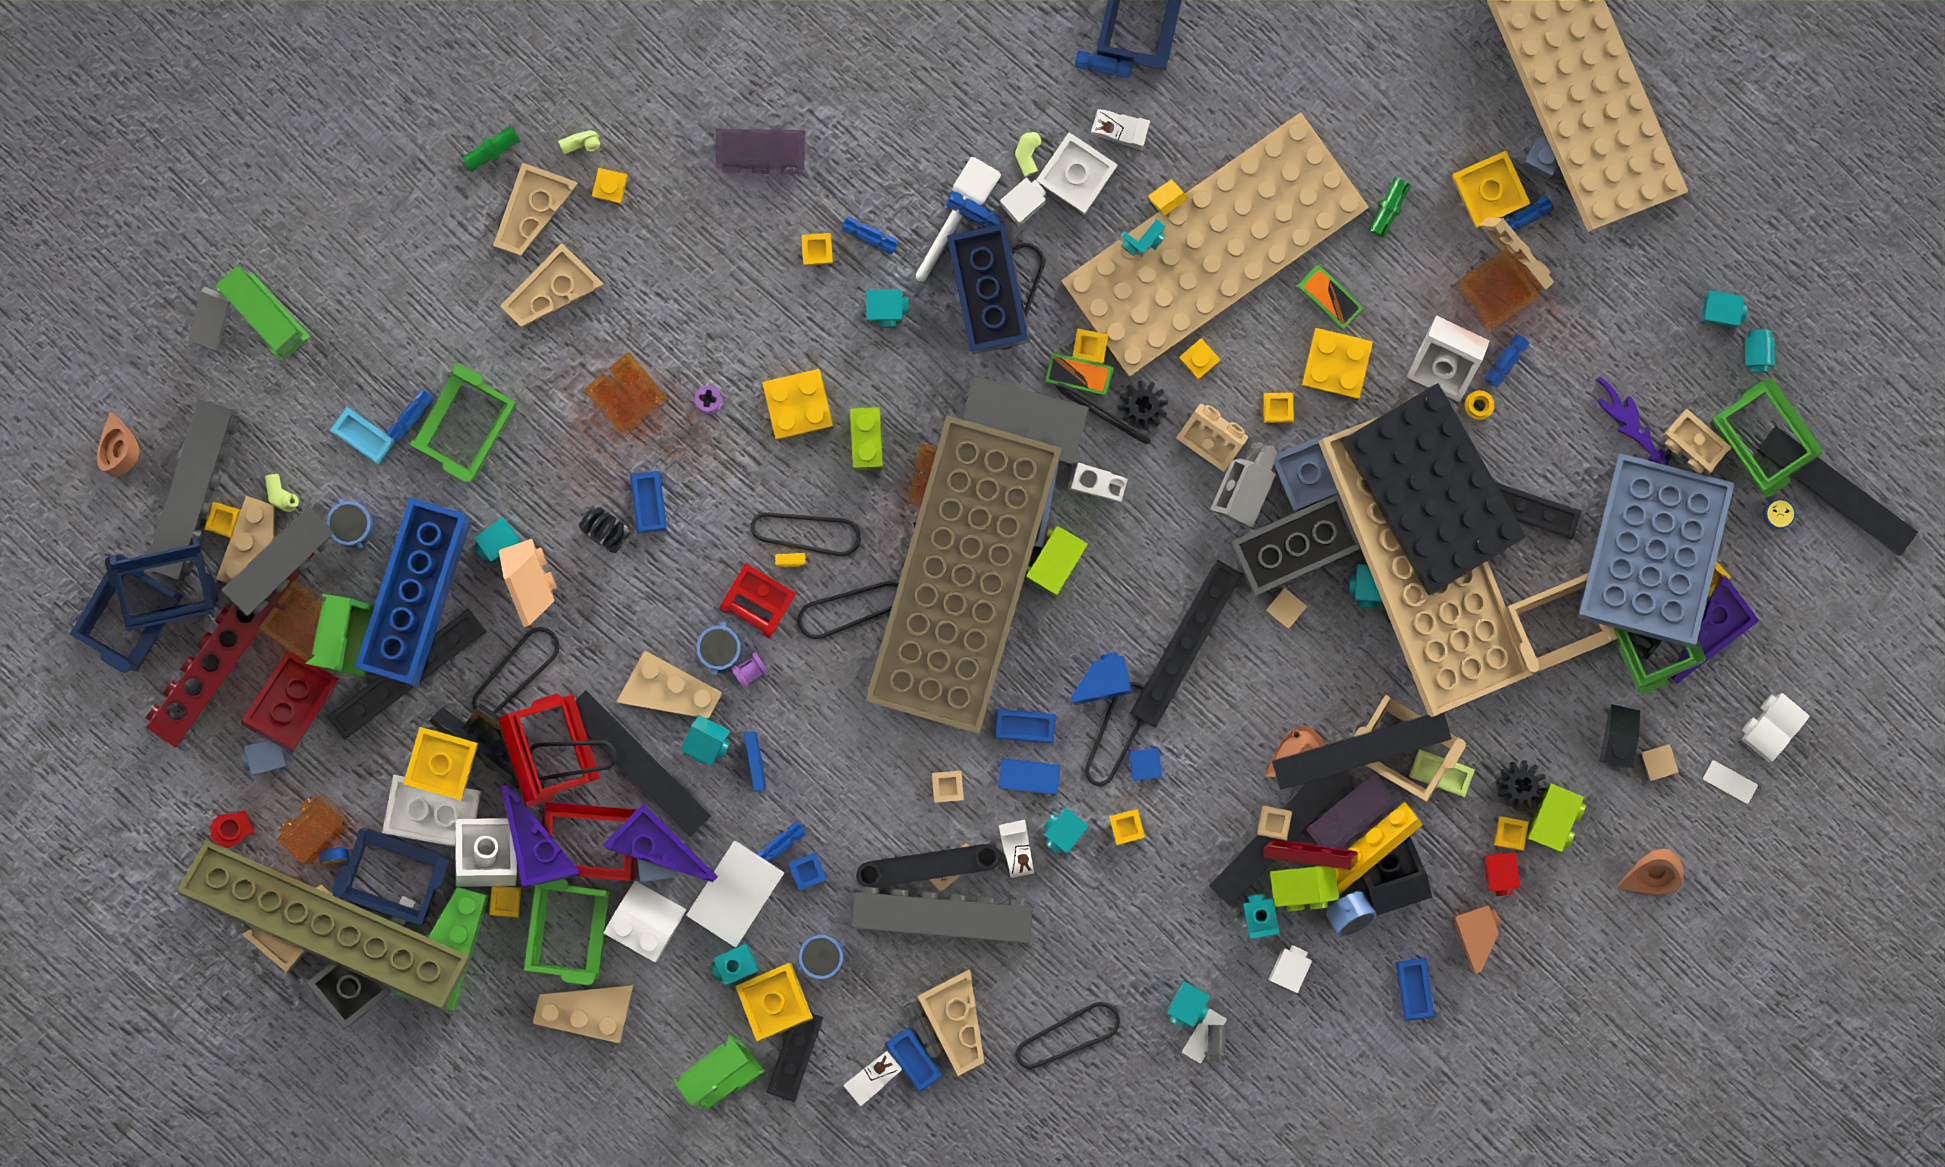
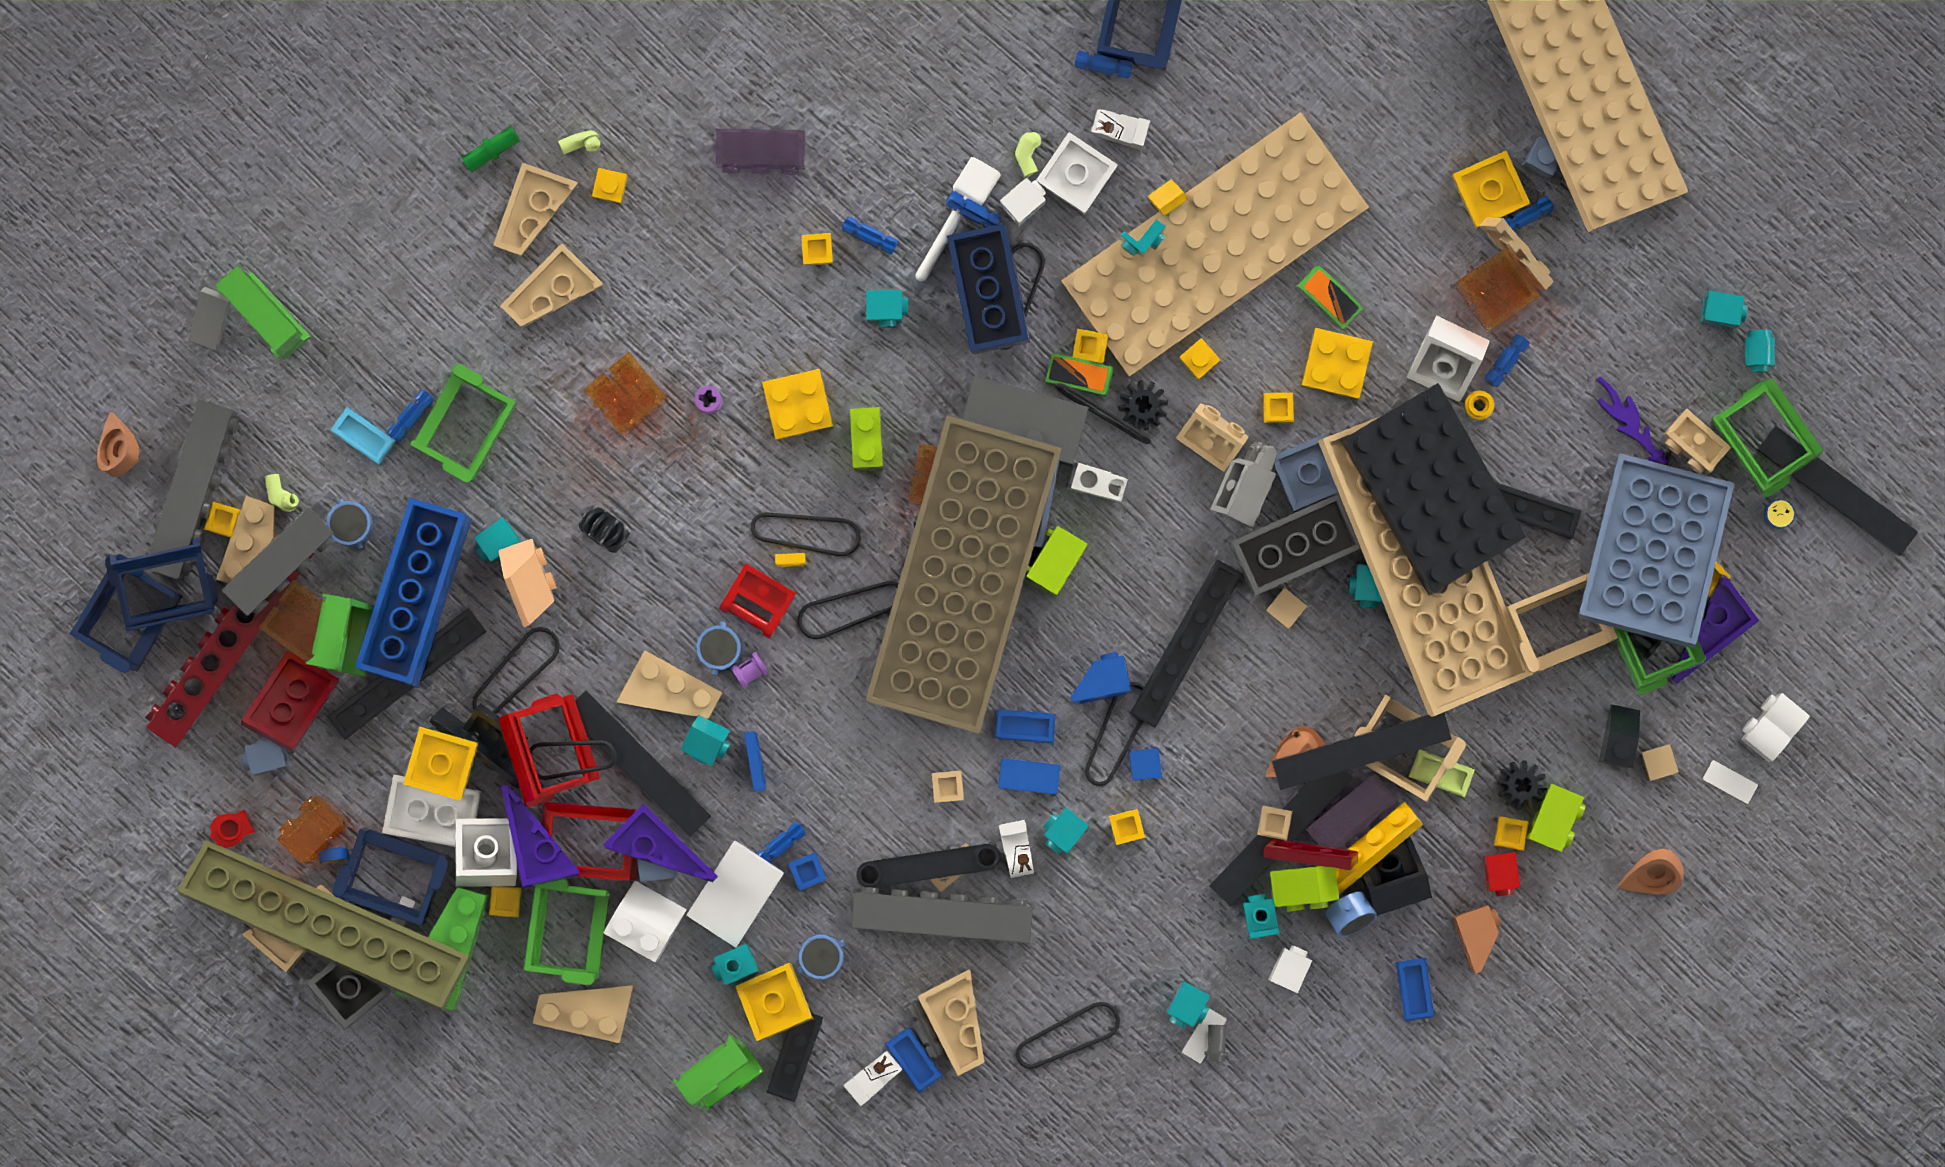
blue tile [630,471,667,534] -> none
green pin [1368,177,1411,238] -> none

